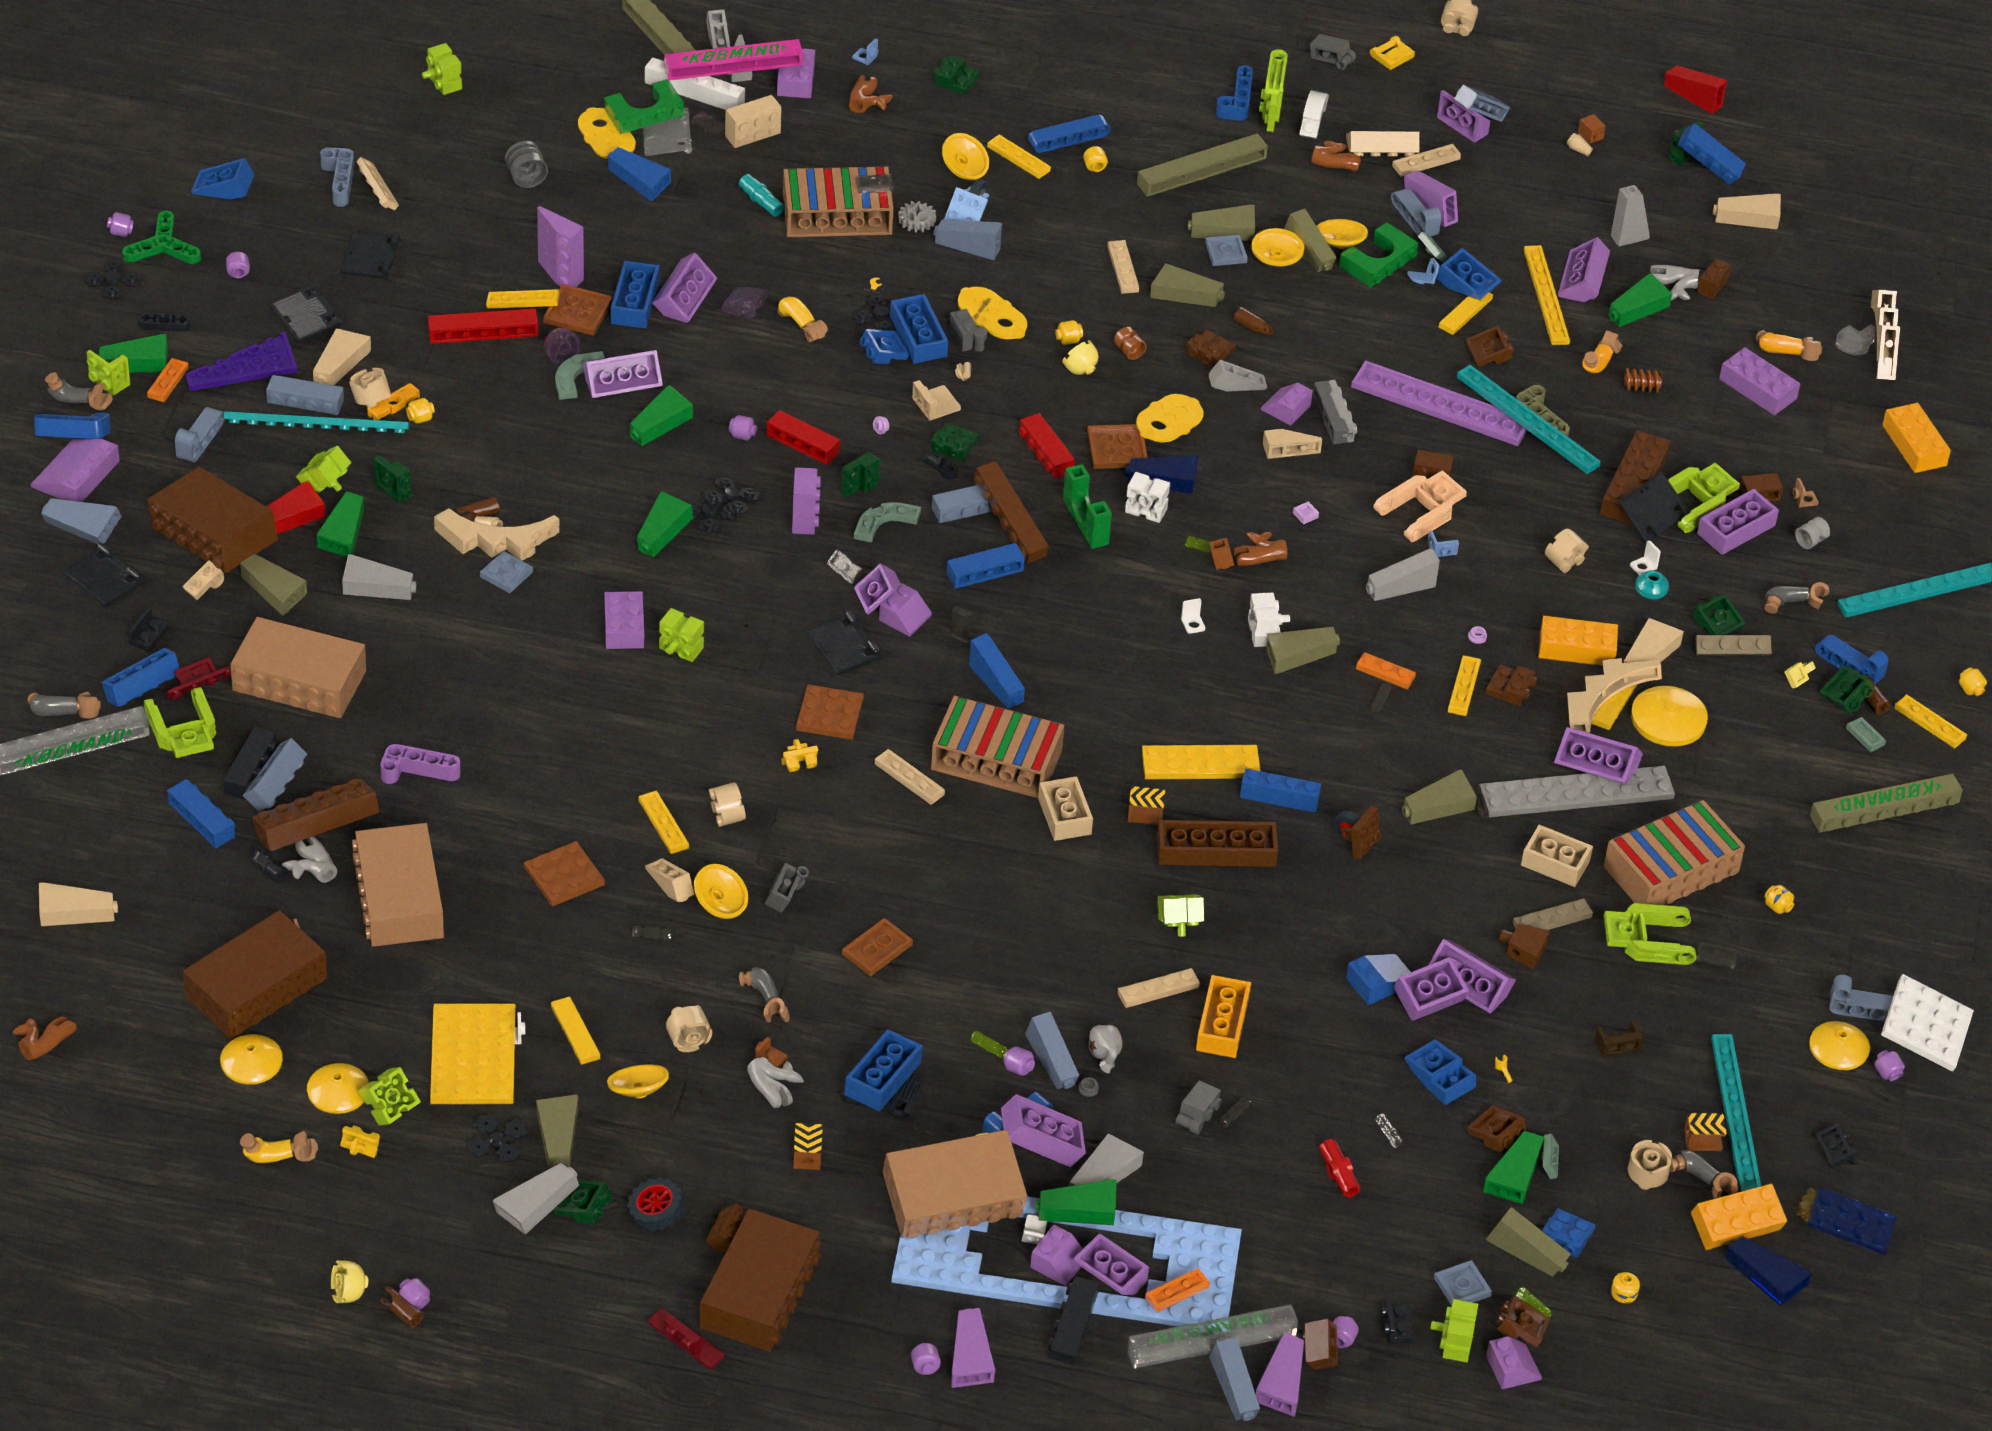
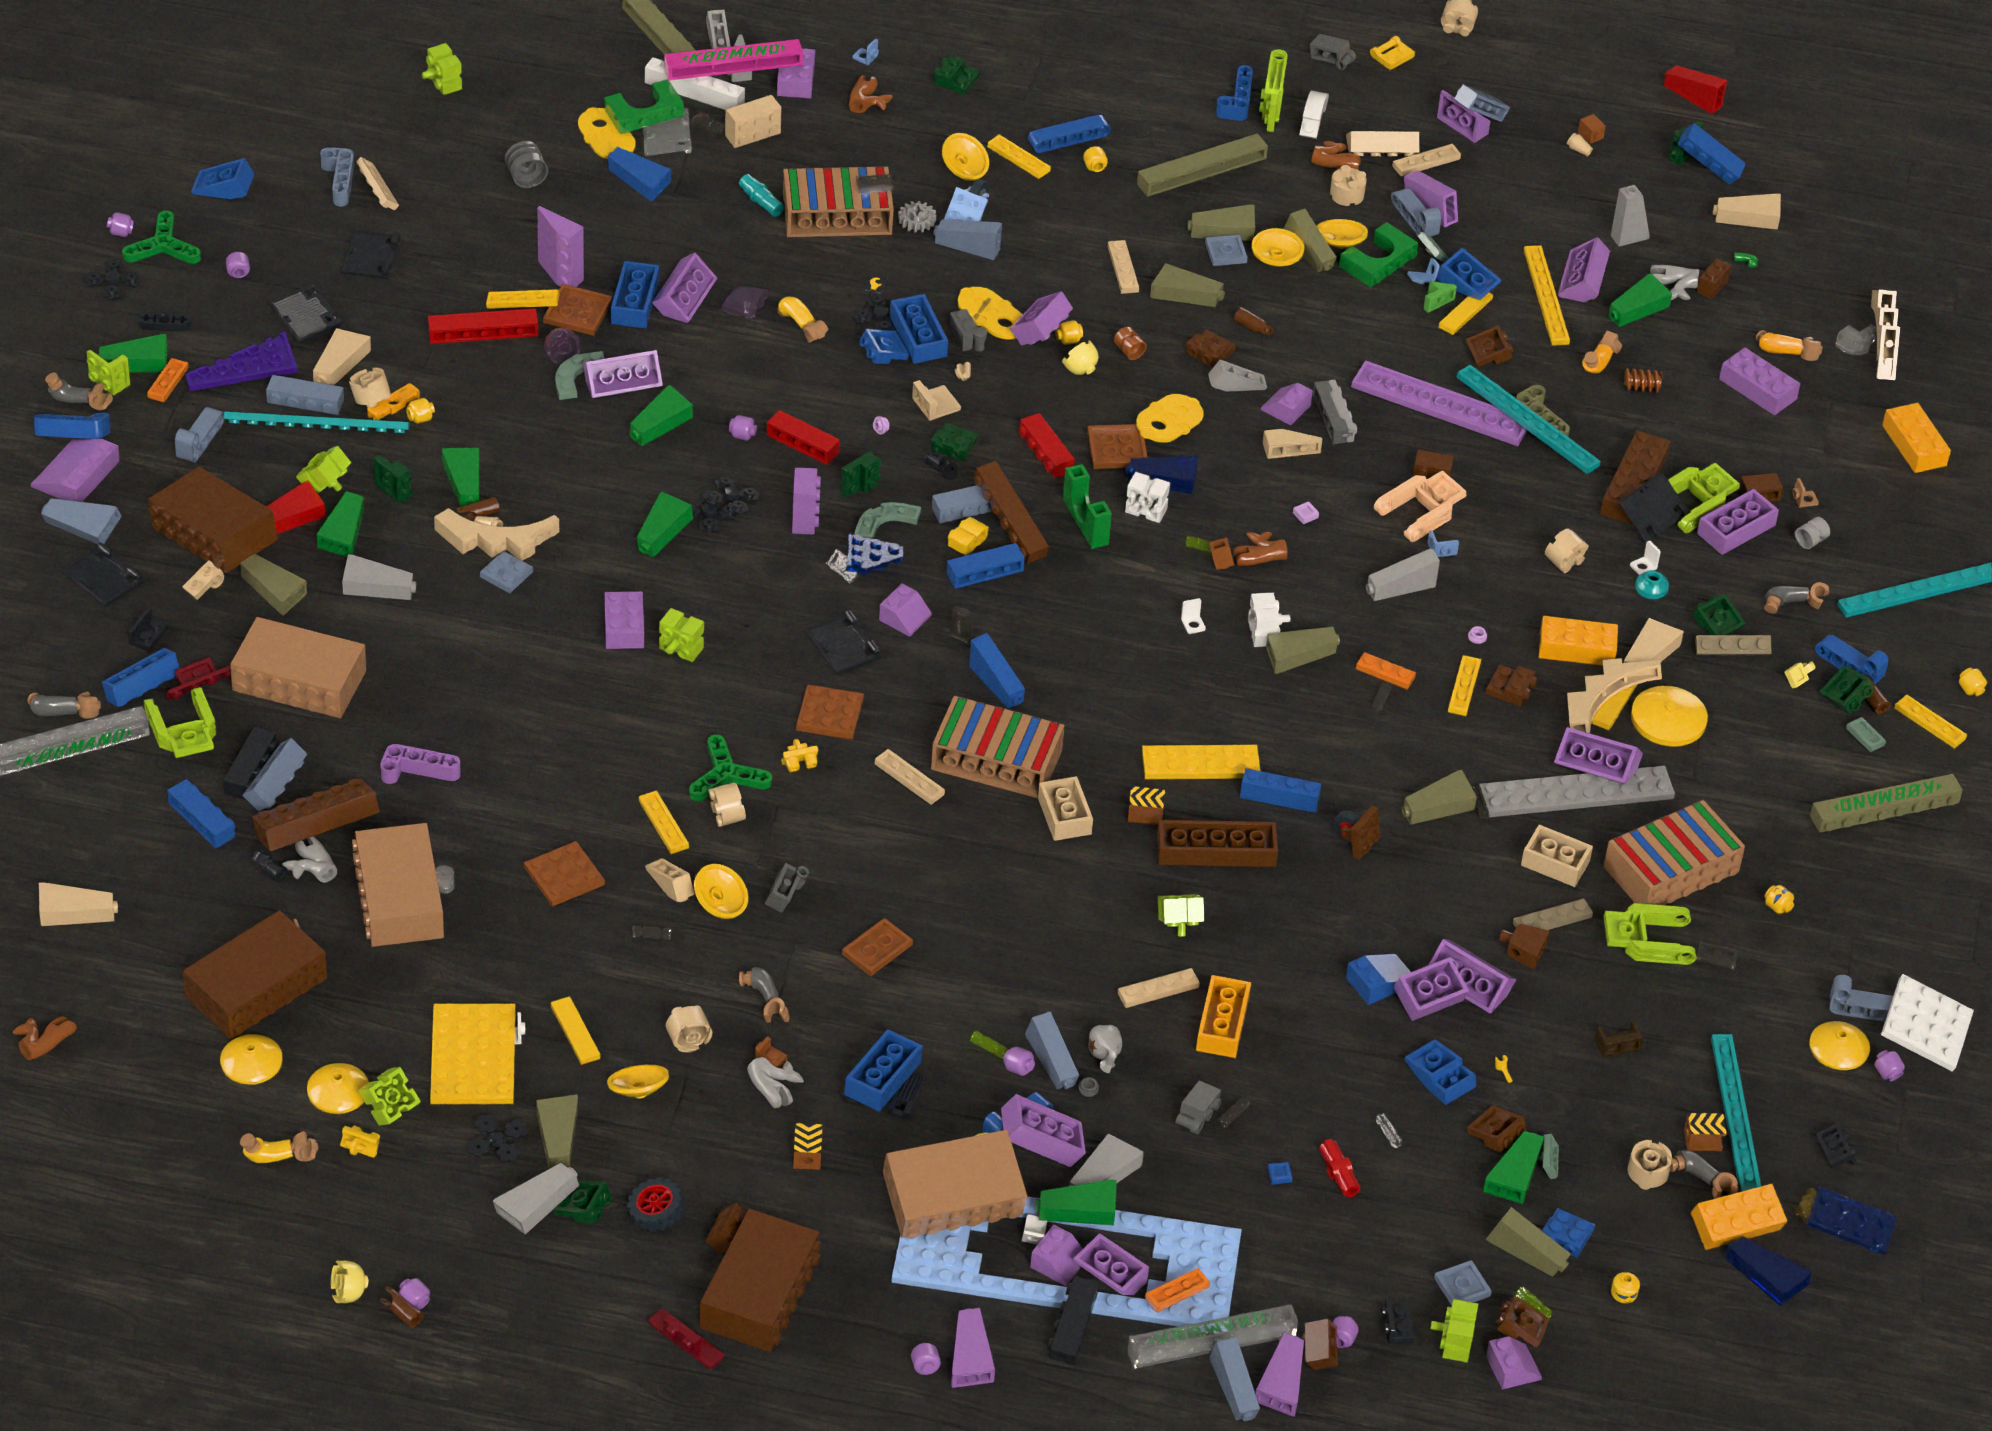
medium lavender slope [854,563,901,615] -> none
none -> clear wheel [435,865,454,893]
none -> green slope [442,448,479,507]
none -> green piece [689,735,772,801]
none -> clear blue plate [846,534,903,575]
none -> yellow brick [948,517,989,556]
none -> medium lavender brick [1010,291,1073,346]
none -> blue tile [1268,1162,1292,1185]
none -> tan brick [1330,165,1366,206]
none -> bright green slope [1424,281,1457,313]
none -> green arm [1734,253,1758,268]

